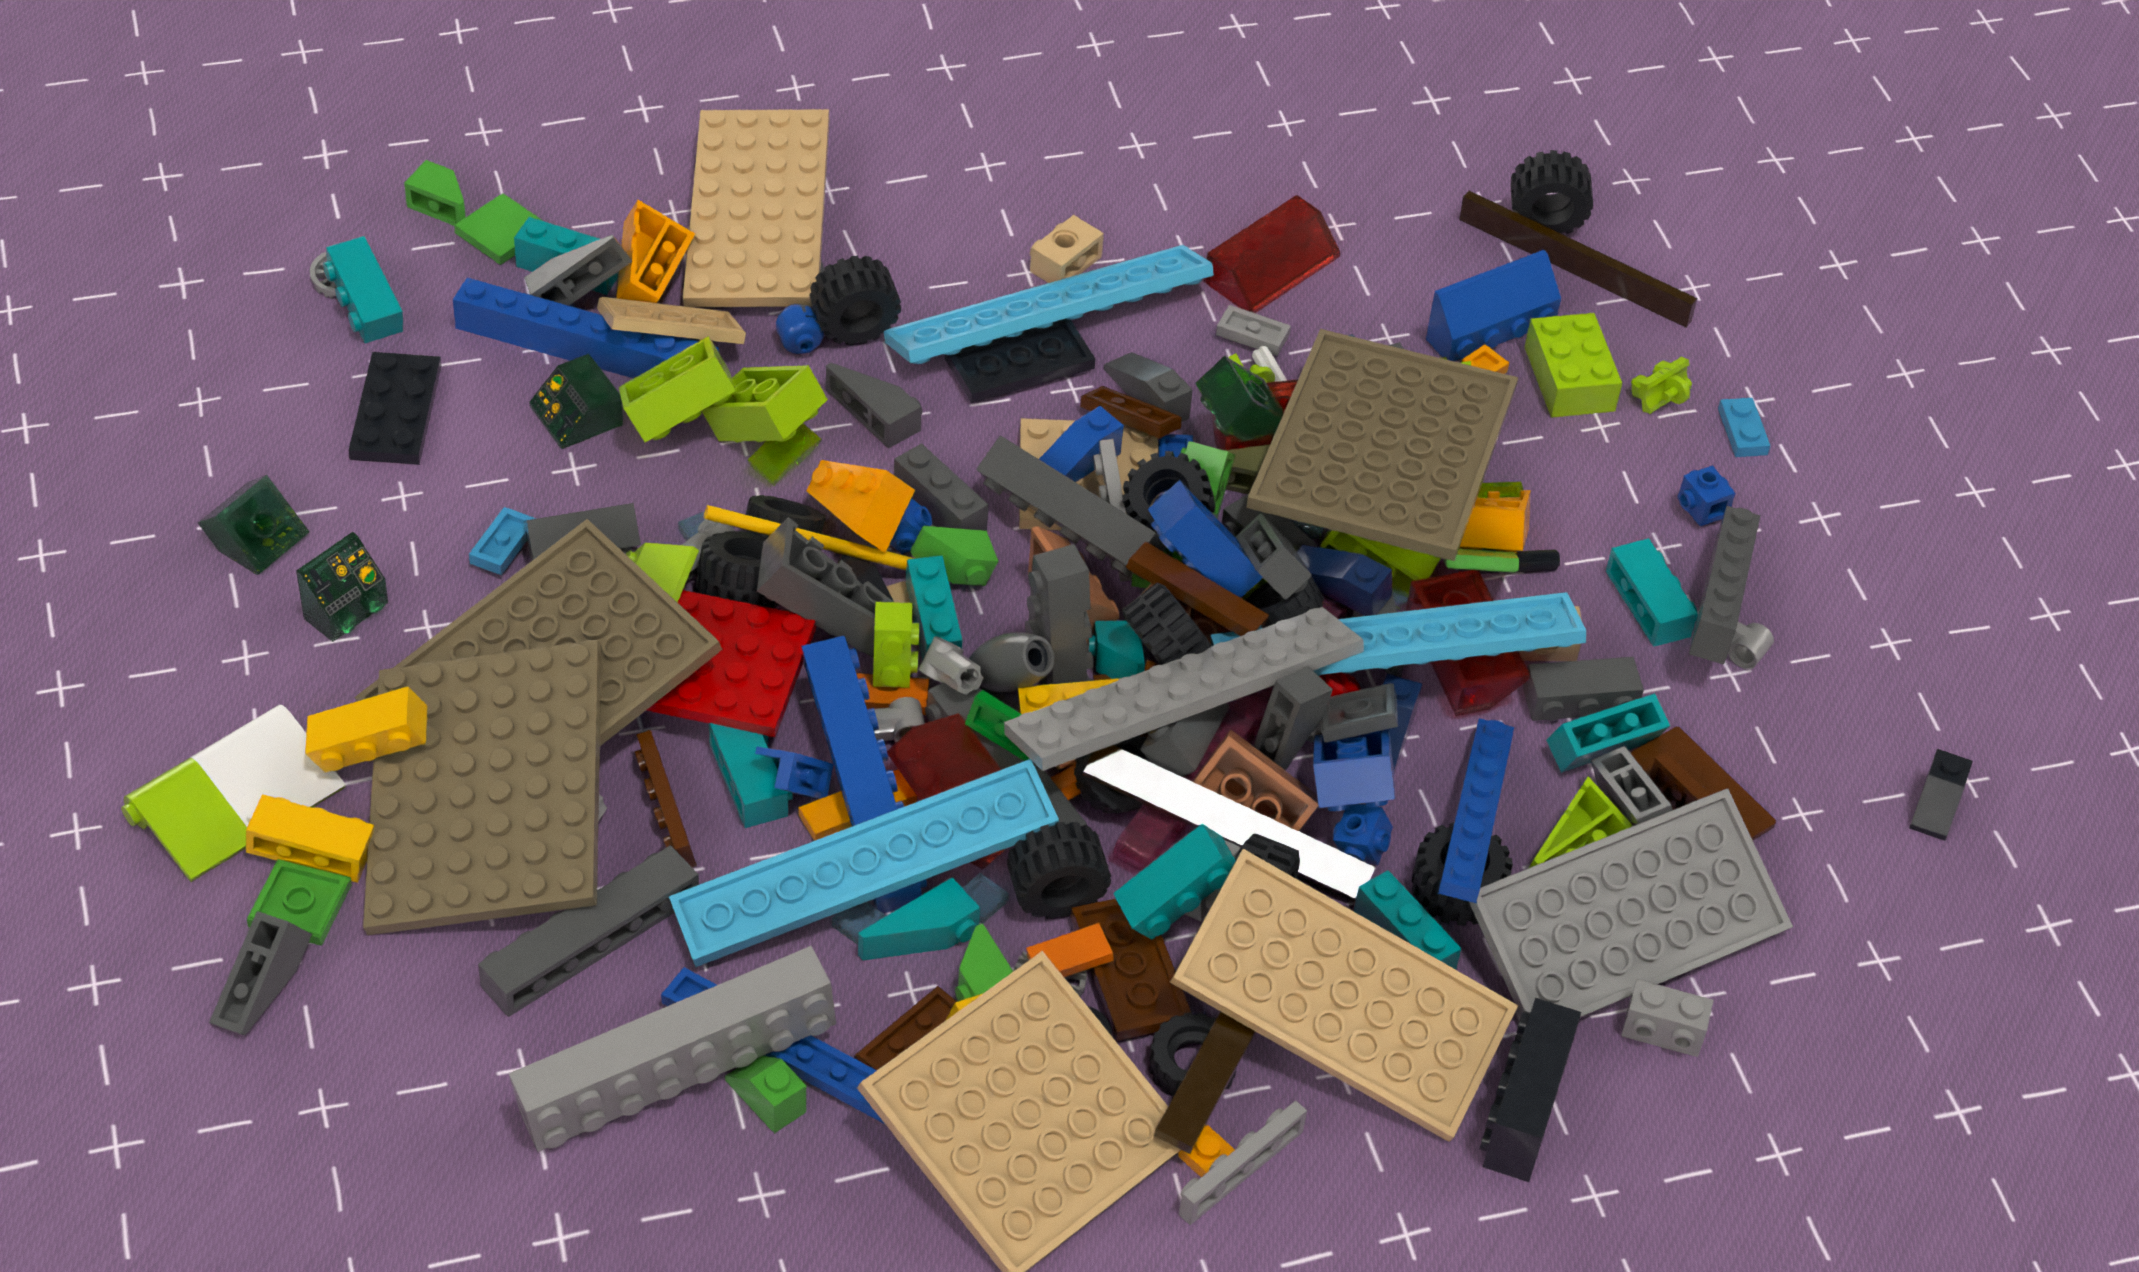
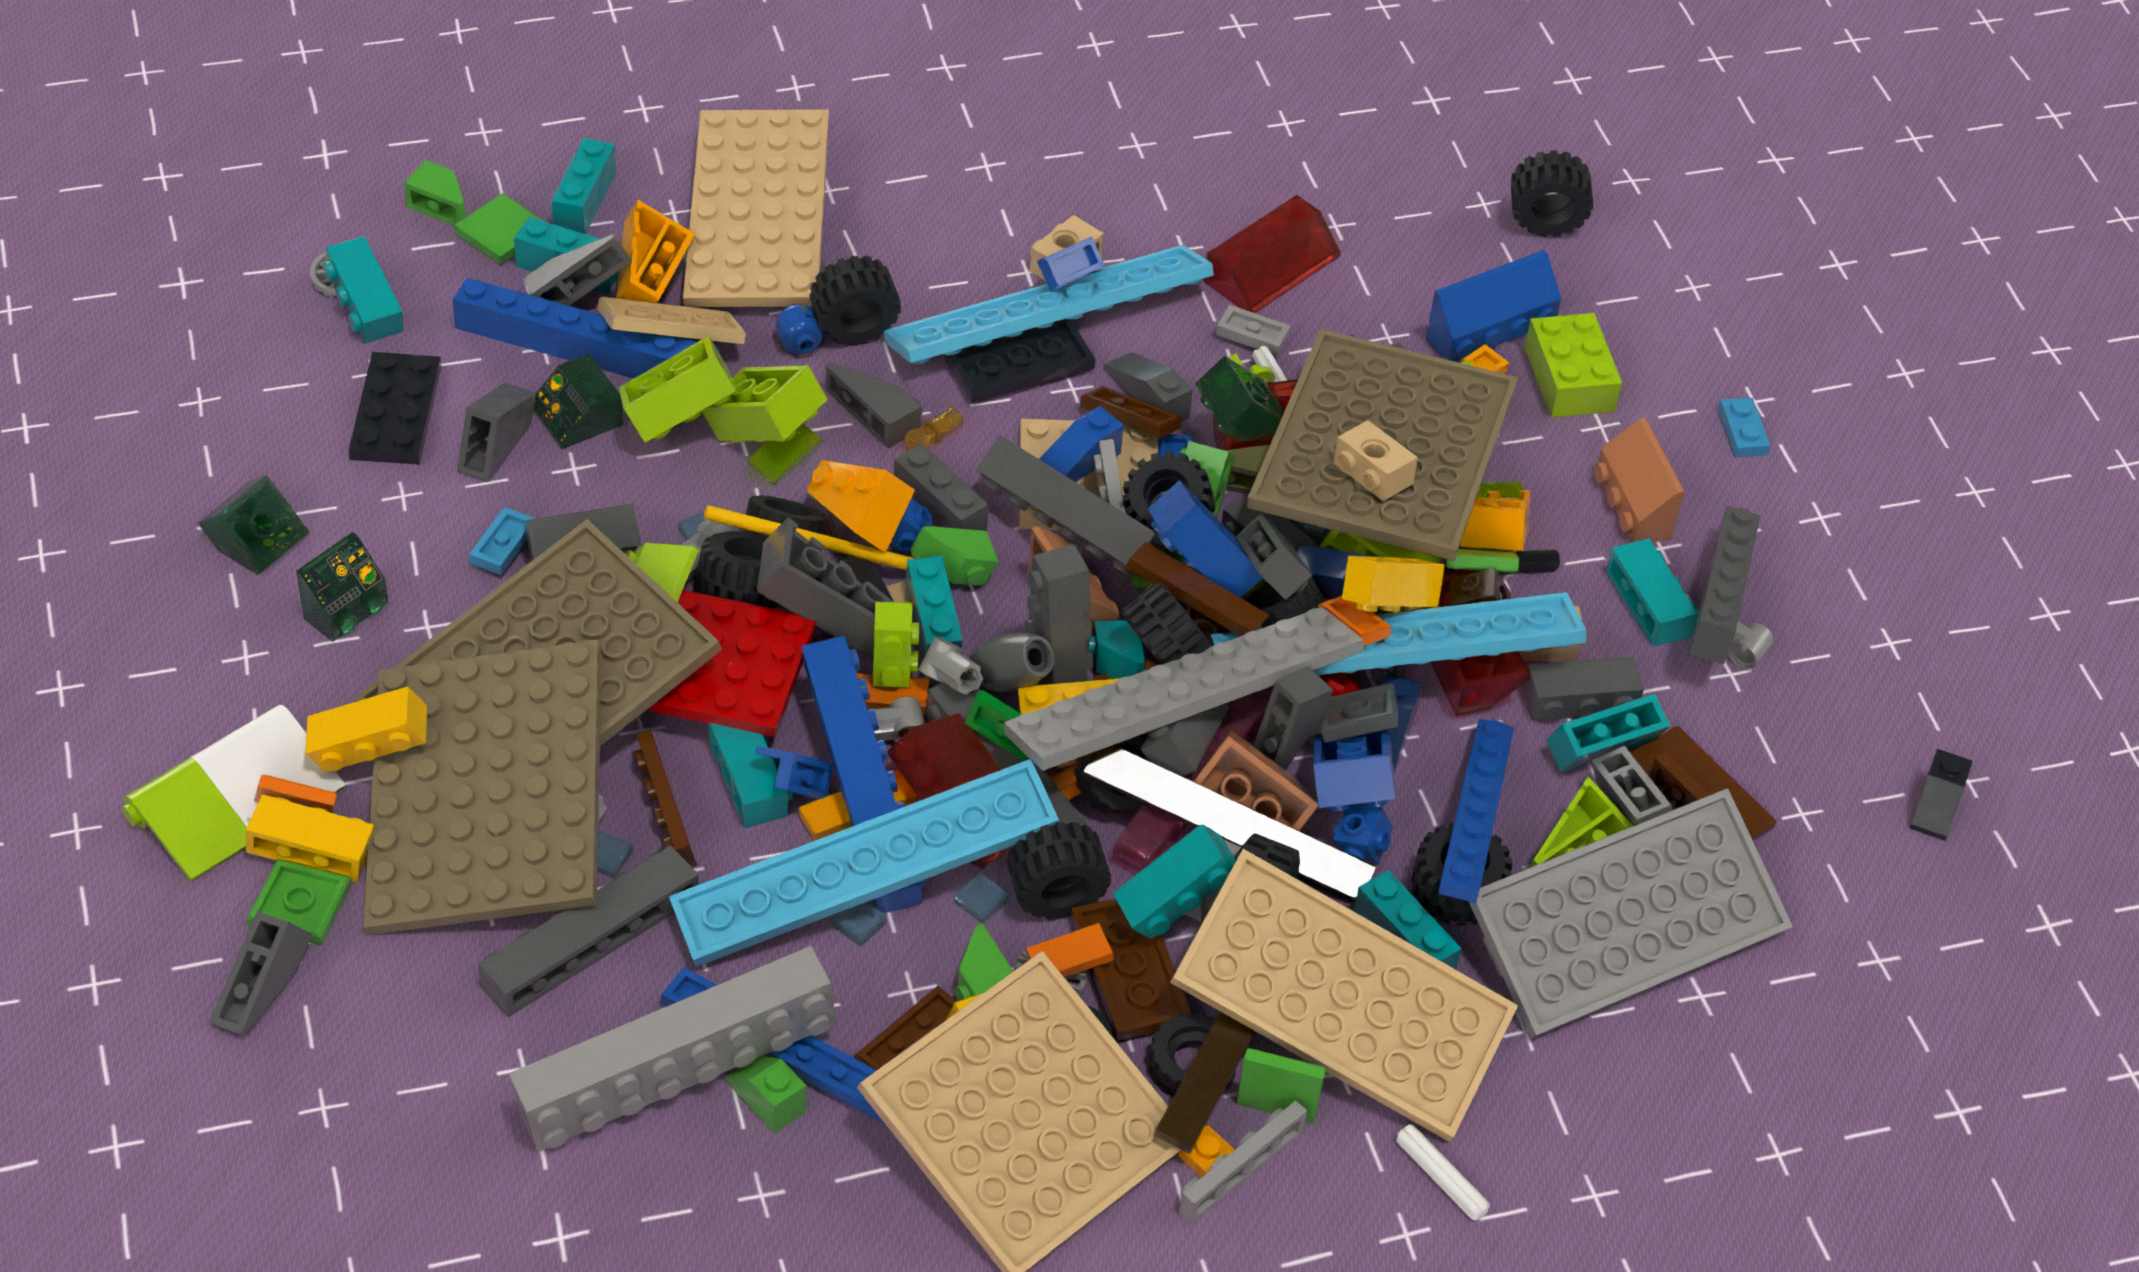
teal slope [858,877,980,961] -> none
dark brown tile [1459,190,1697,328] -> none
black brick [1480,997,1581,1182] -> none
light grey brick [1621,979,1714,1057] -> none
lime hips [1631,357,1692,414] -> none
blue brick [1677,465,1735,527] -> none
none -> orange tile [254,774,337,813]
none -> dark grey slope [457,382,536,481]
none -> teal brick [552,138,616,234]
none -> clear light blue tile [598,830,633,879]
none -> clear yellow pin [904,406,963,451]
none -> tile [1037,236,1105,291]
none -> bright green tile [1237,1048,1326,1124]
none -> orange tile [1318,596,1391,646]
none -> tan brick [1334,420,1418,501]
none -> yellow brick [1342,556,1445,612]
none -> white axle [1396,1124,1490,1221]
none -> dark brown bracket [1449,568,1511,606]
none -> nougat slope [1594,418,1685,543]

